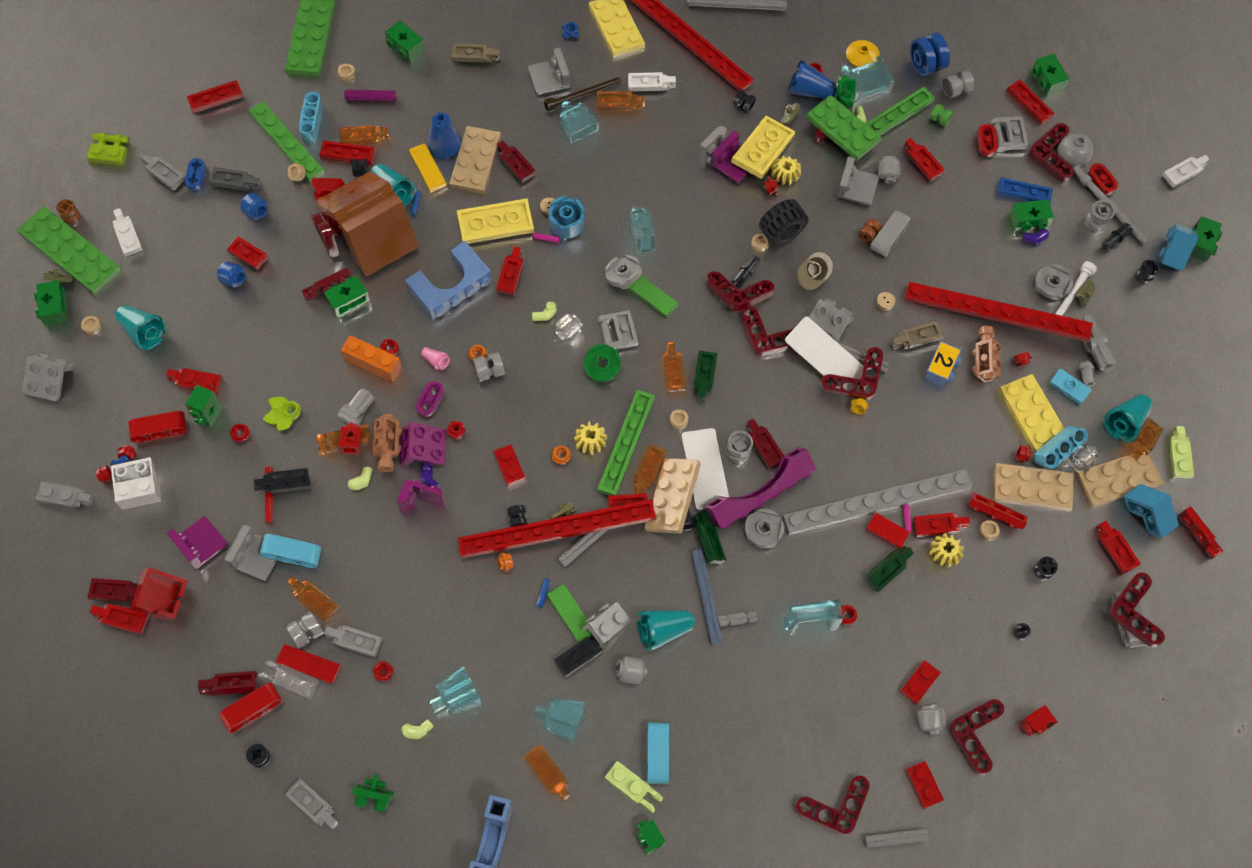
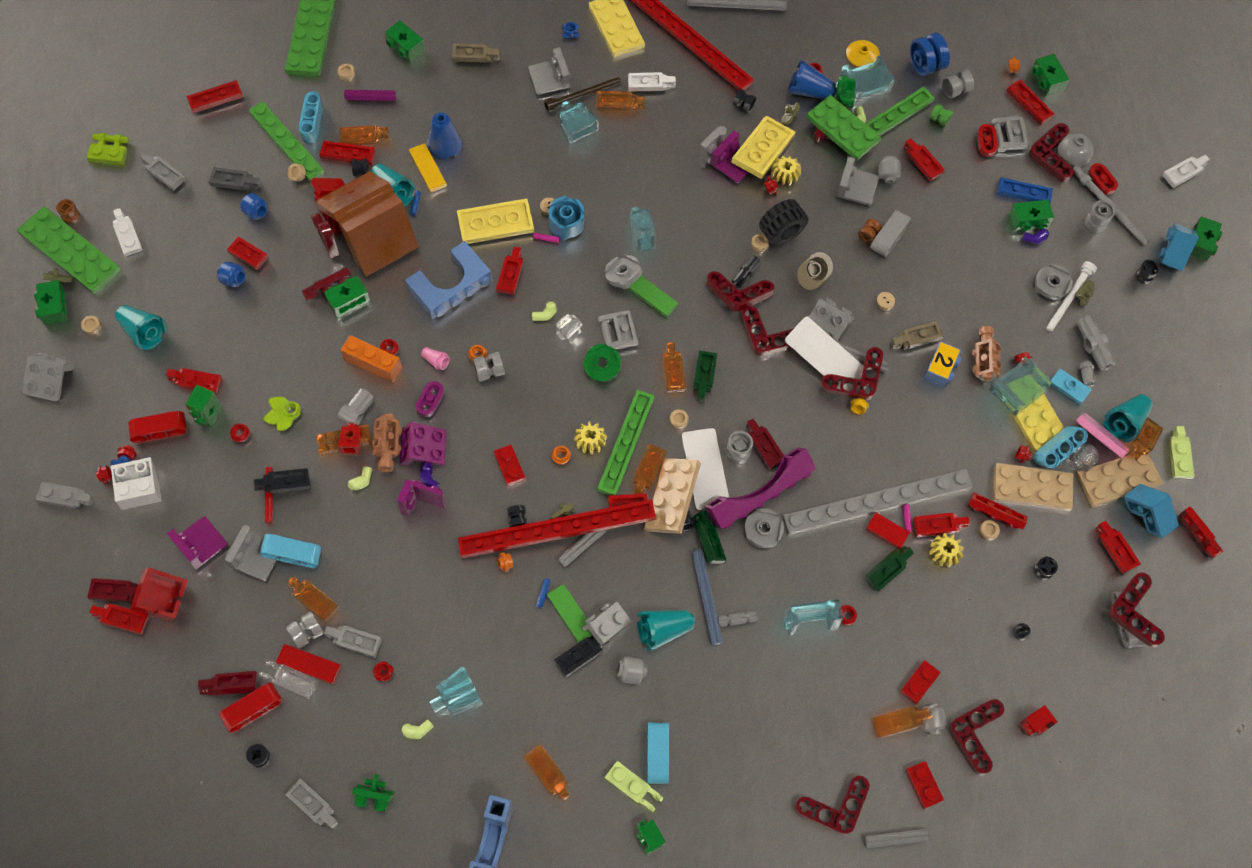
blue beam [185,158,206,192] -> none
red plate [446,421,465,439] -> none
tan plate [449,126,501,194] -> none
dark red hinge [497,140,536,183] -> none
clear light blue torso [534,698,586,745] -> none
red plate [905,281,1093,342] -> none
black axle [1102,223,1133,250] -> none
none -> clear orange hinge [873,706,933,739]
none -> clear light blue panel [989,357,1052,417]
none -> orange plate [1008,56,1021,74]
none -> bright pink tile [1076,413,1130,458]

